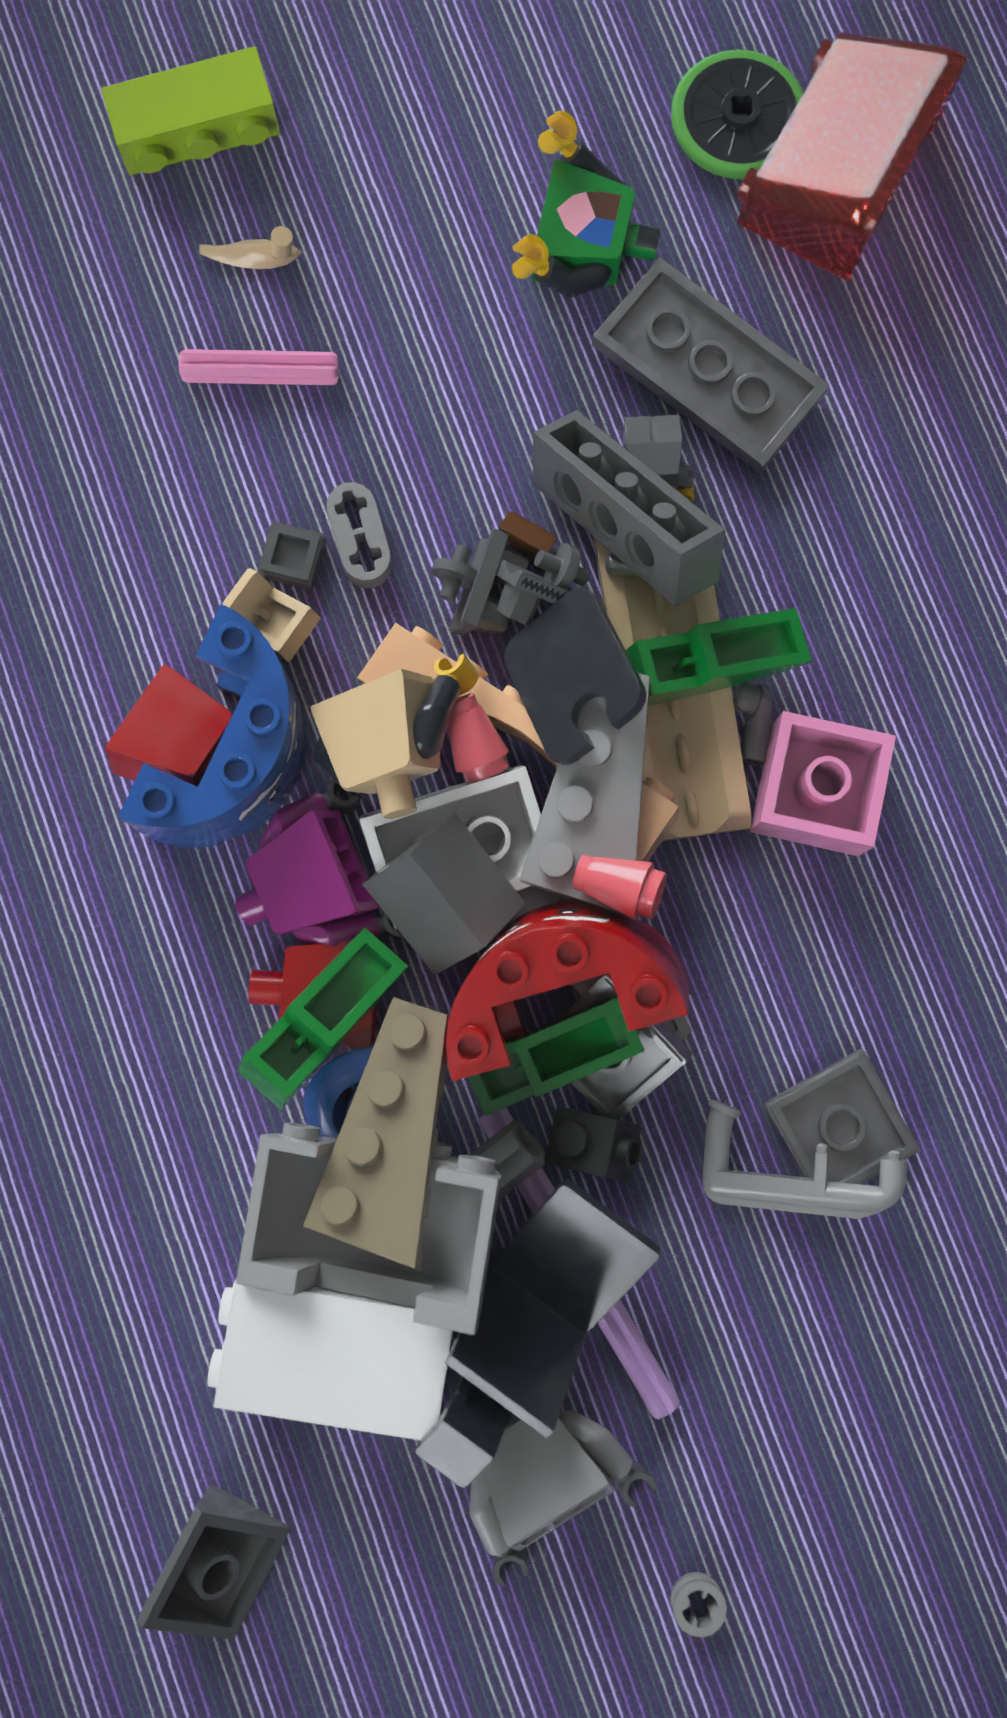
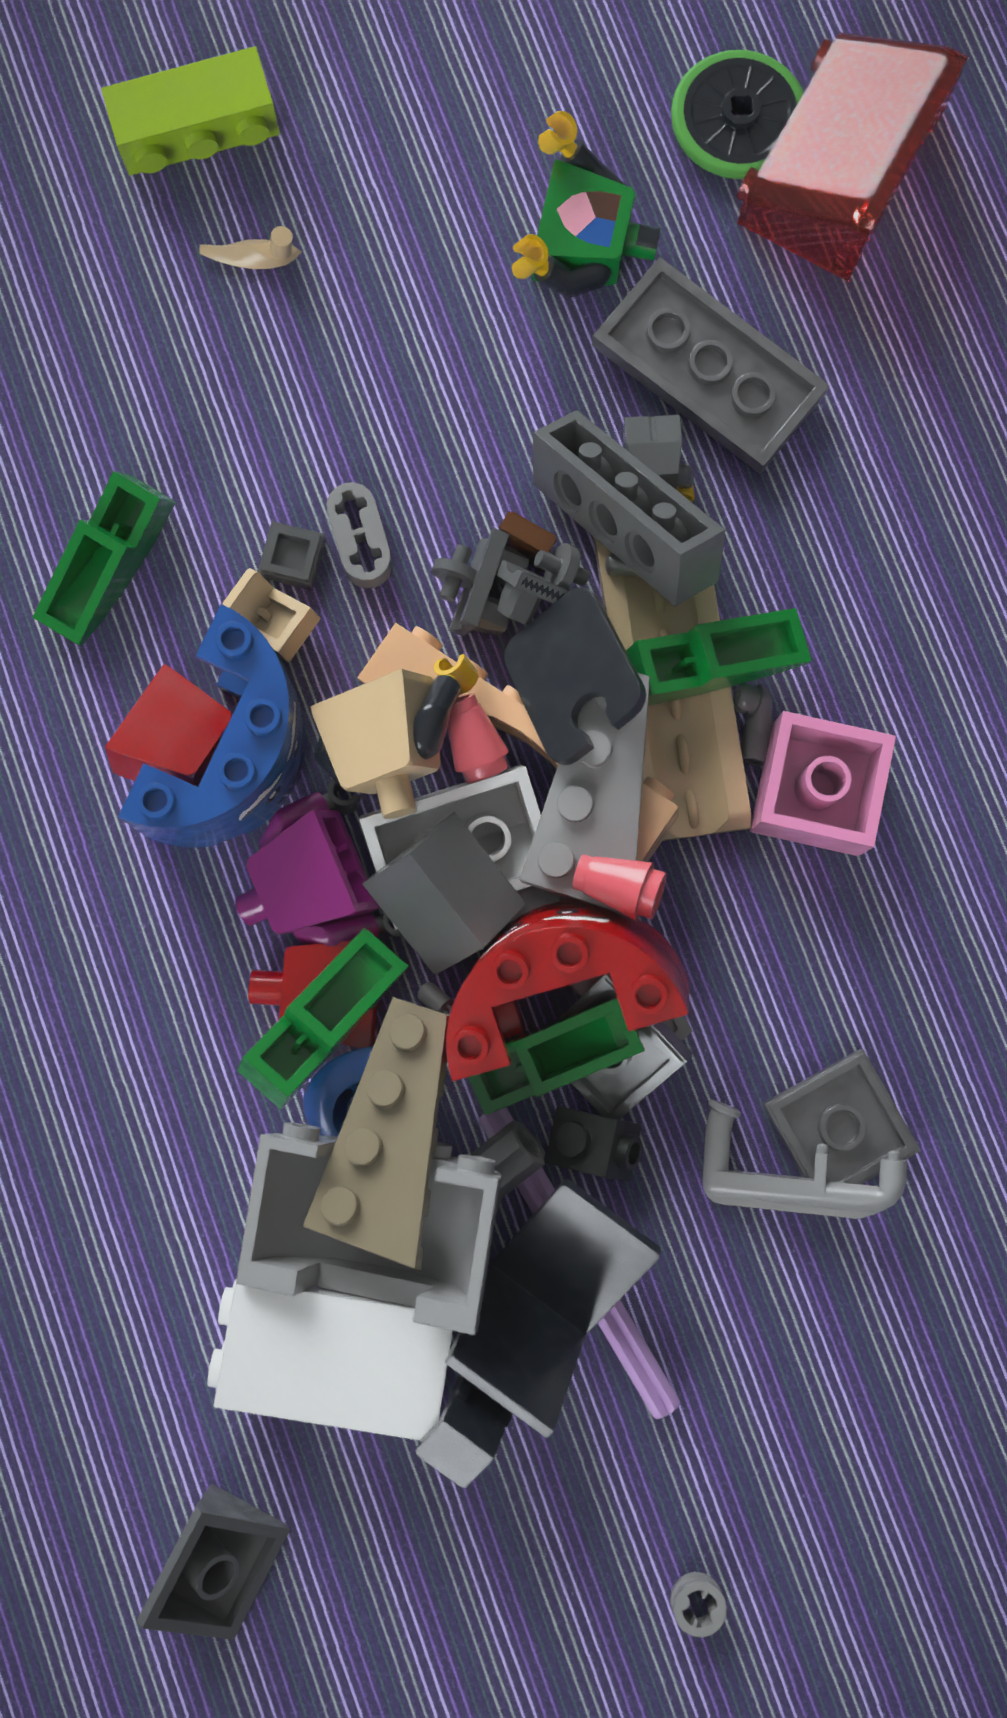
bright pink axle [178,349,339,385] -> none
light grey torso [469,1410,655,1586] -> none
none -> green slope [32,471,176,645]
none -> light grey piece [418,982,453,1016]

